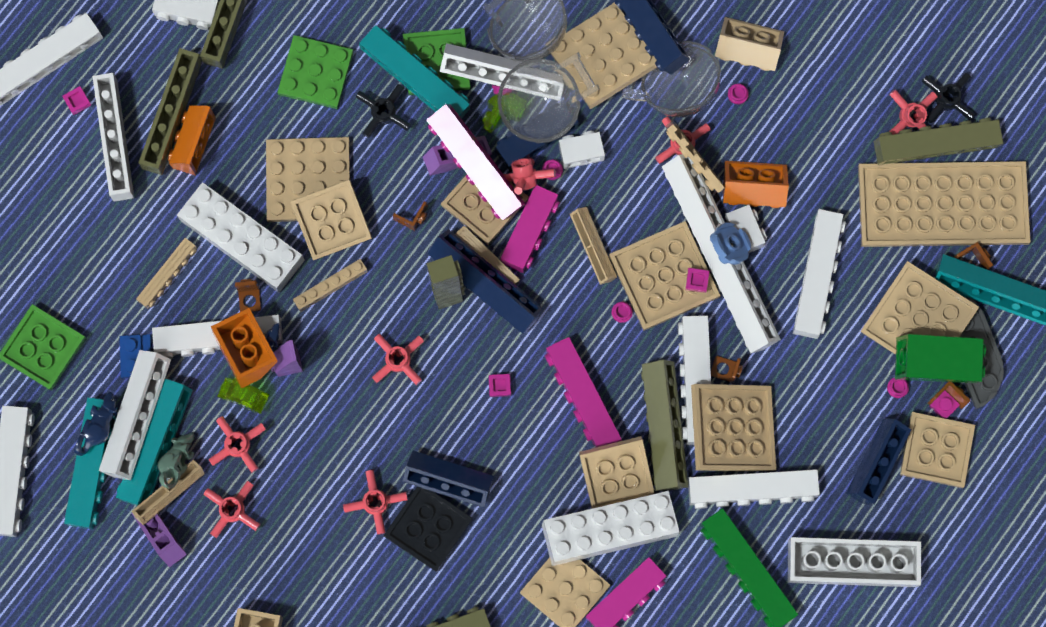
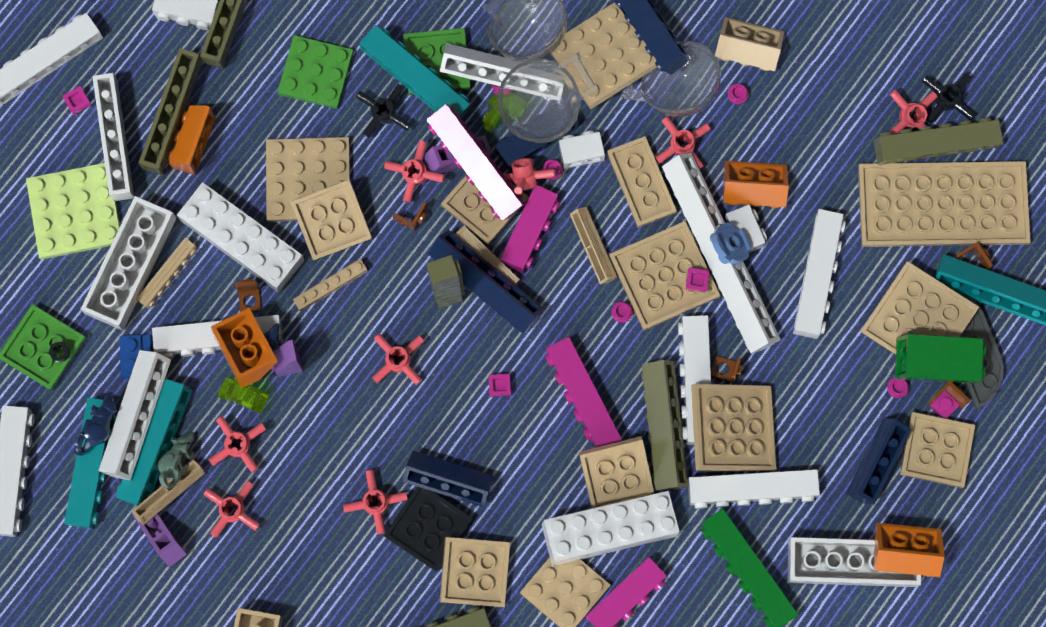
tan wing [666,120,725,193] -> none
none -> yellowish green plate [26,163,120,260]
none -> black bush [49,342,70,362]
none -> white brick [80,196,176,331]
none -> coral bar [384,141,445,203]
none -> tan plate [440,537,510,607]
none -> tan plate [607,136,677,228]
none -> orange slope [874,523,945,577]

